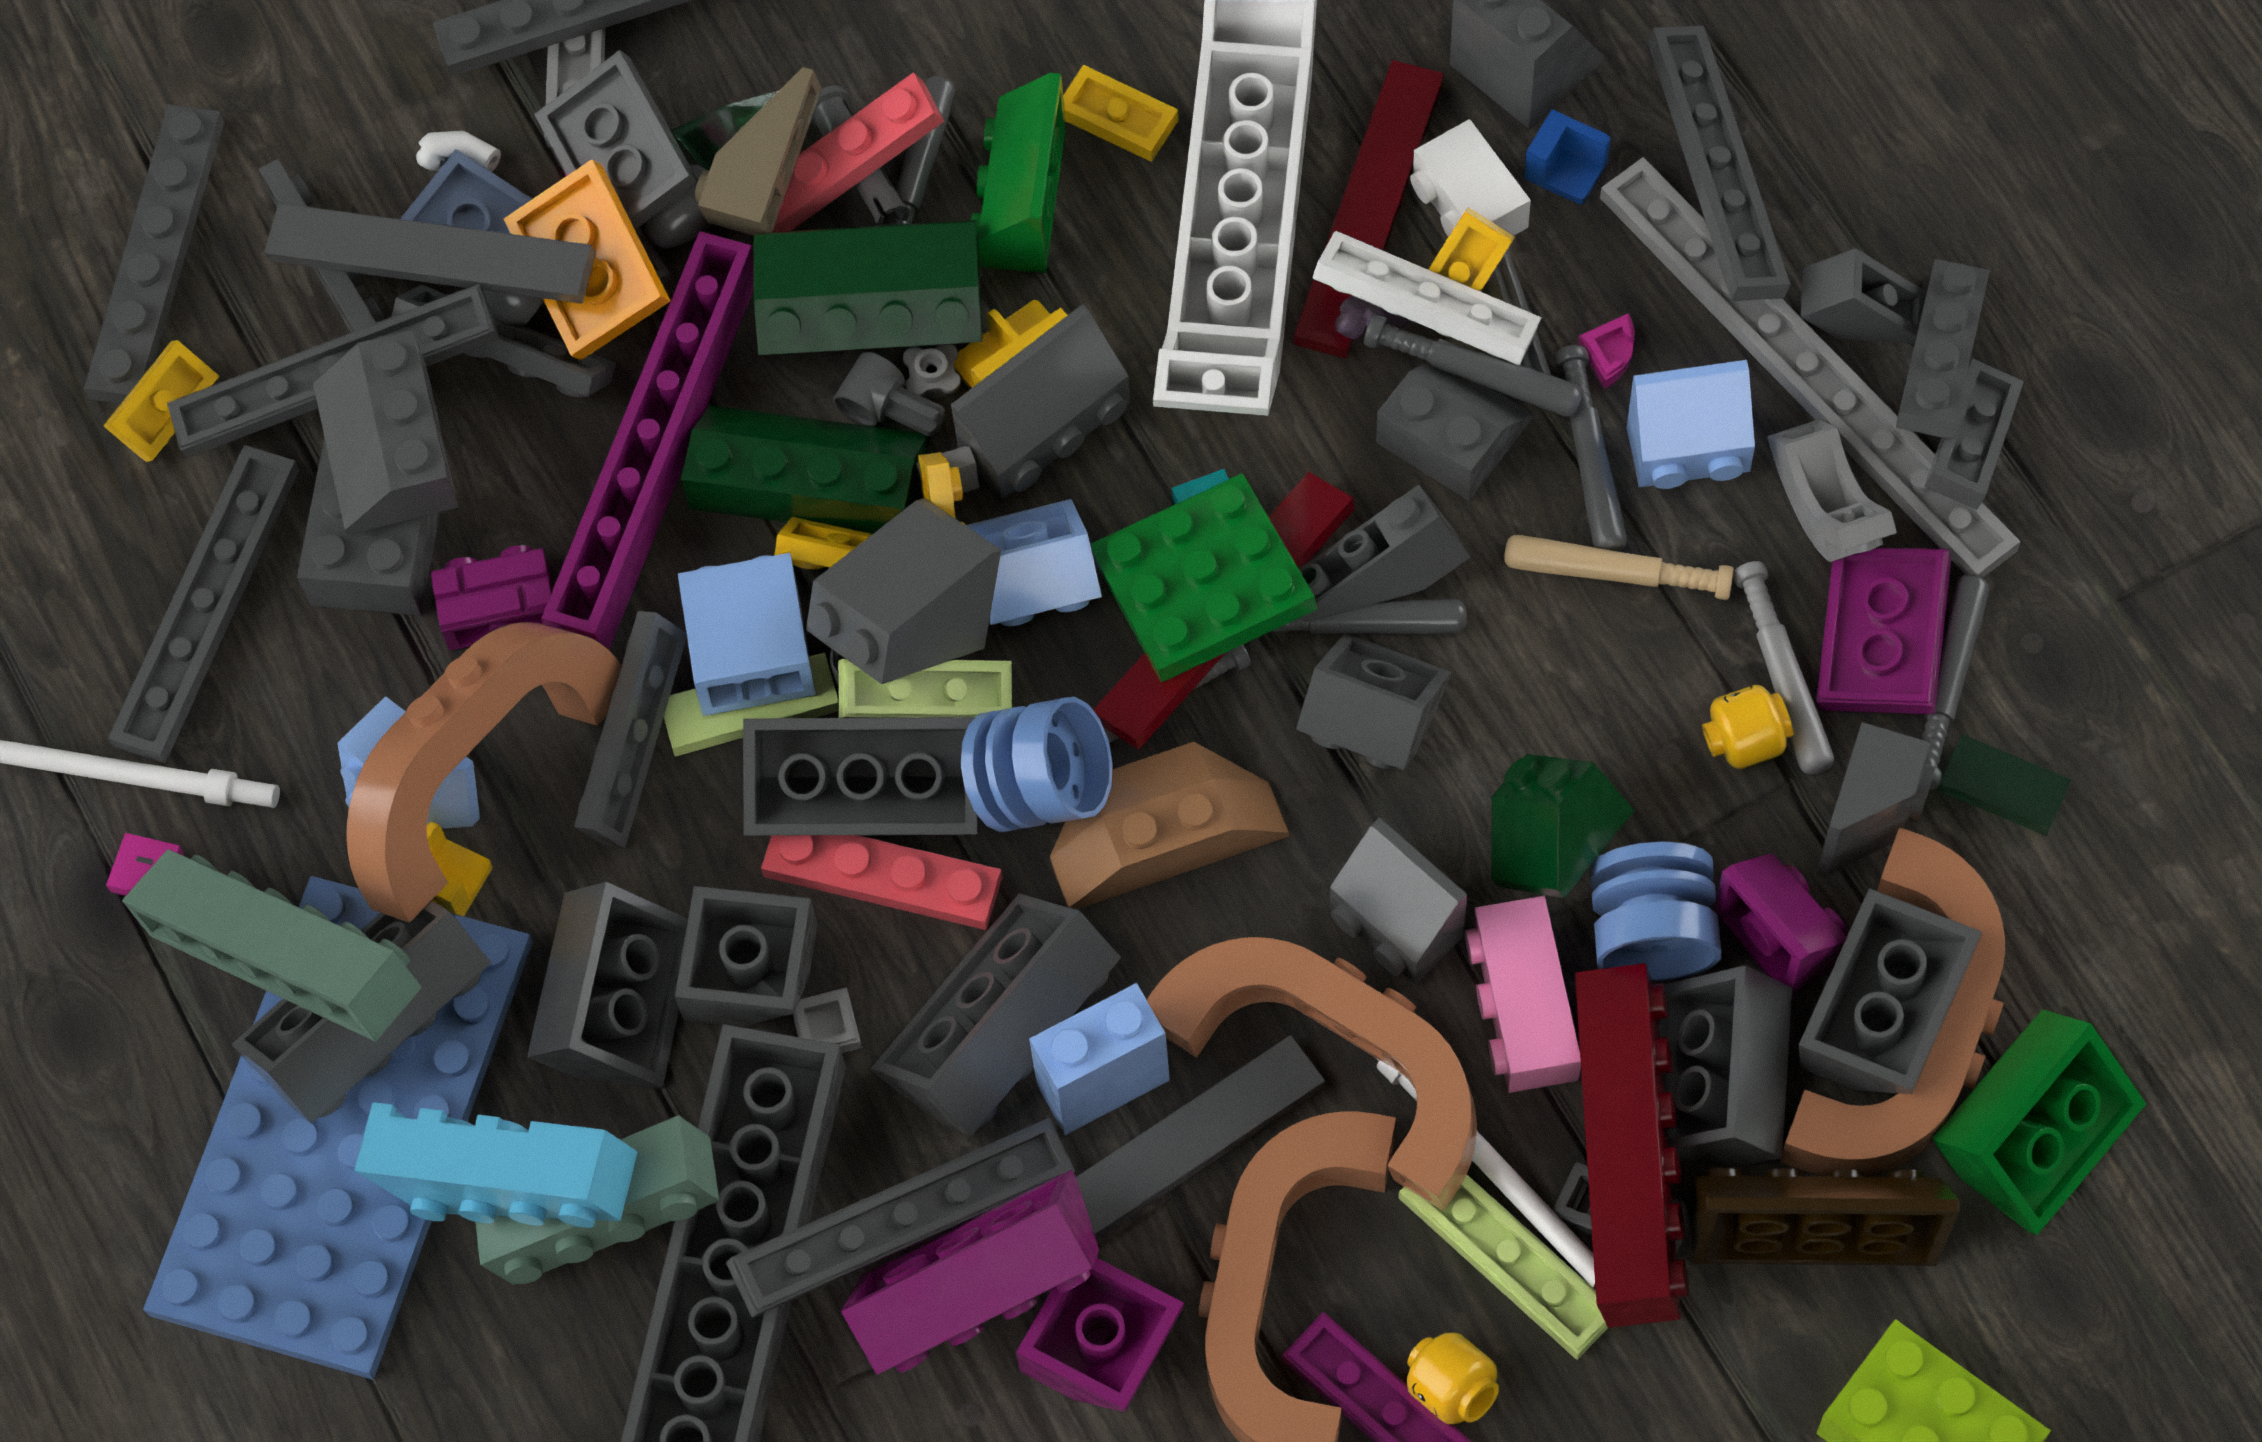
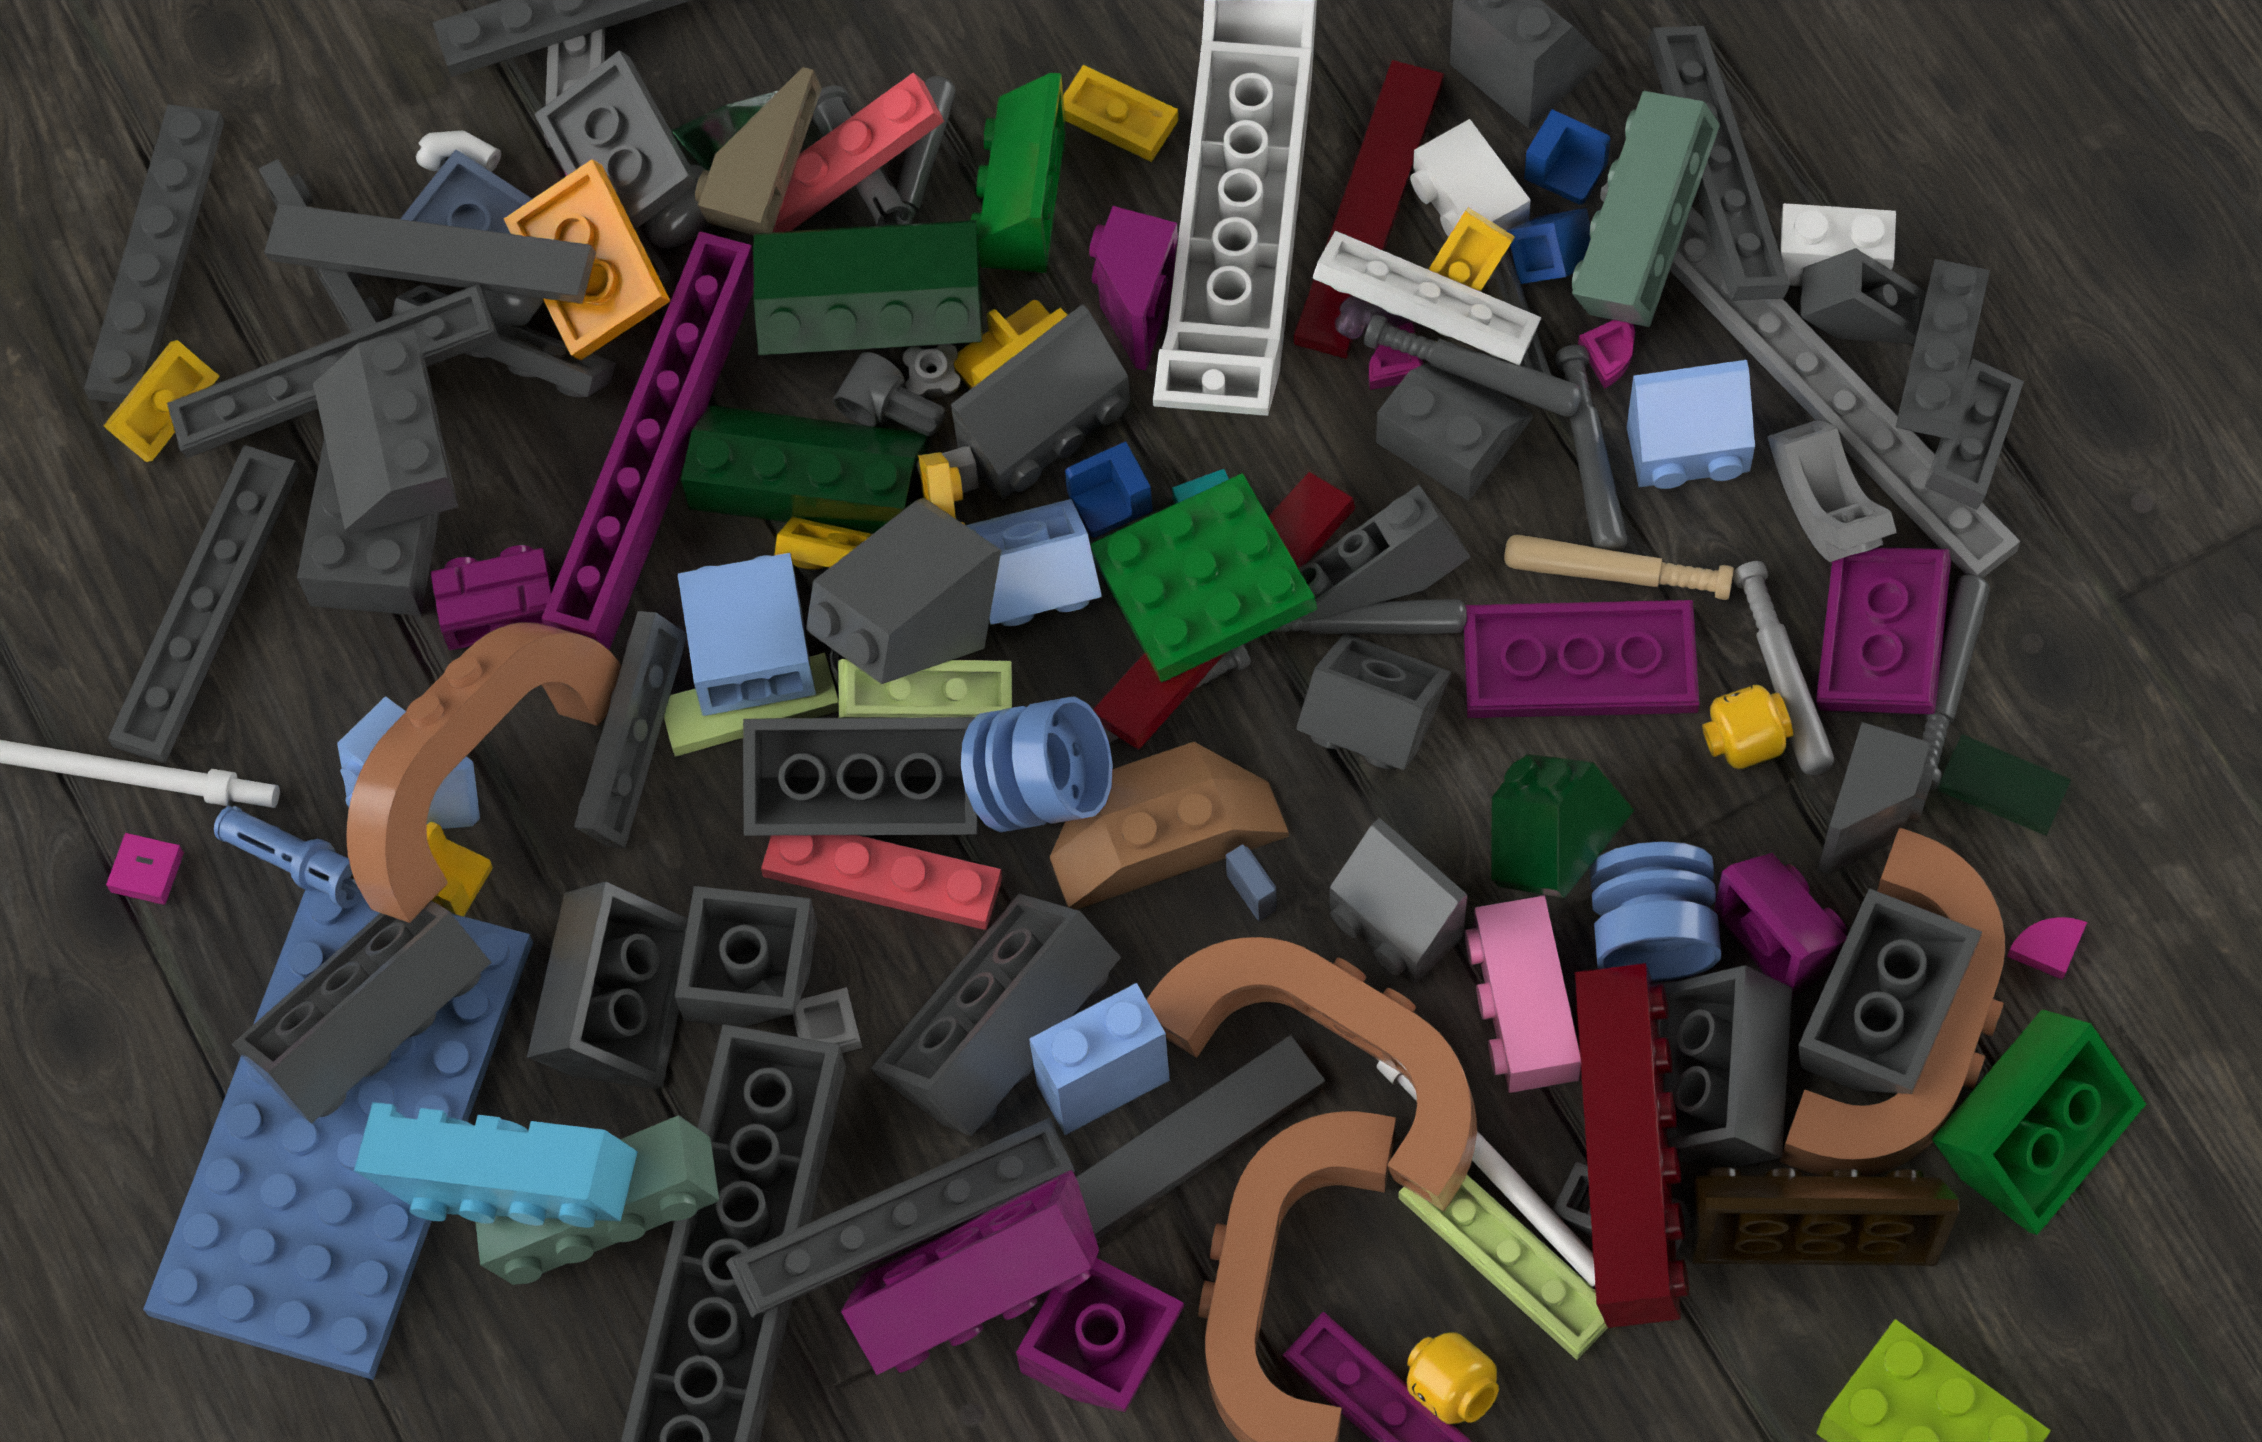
sand green brick [122,849,422,1042] -> none
none -> medium blue pin [214,806,363,908]
none -> blue panel [1065,441,1153,537]
none -> magenta slope [1089,206,1178,371]
none -> sand blue tile [1226,844,1277,921]
none -> dark pink tile [1369,322,1423,390]
none -> magenta tile [1463,600,1699,718]
none -> blue panel [1507,208,1591,284]
none -> sand green brick [1572,91,1720,327]
none -> white brick [1777,203,1896,287]
none -> dark pink tile [2007,917,2087,980]

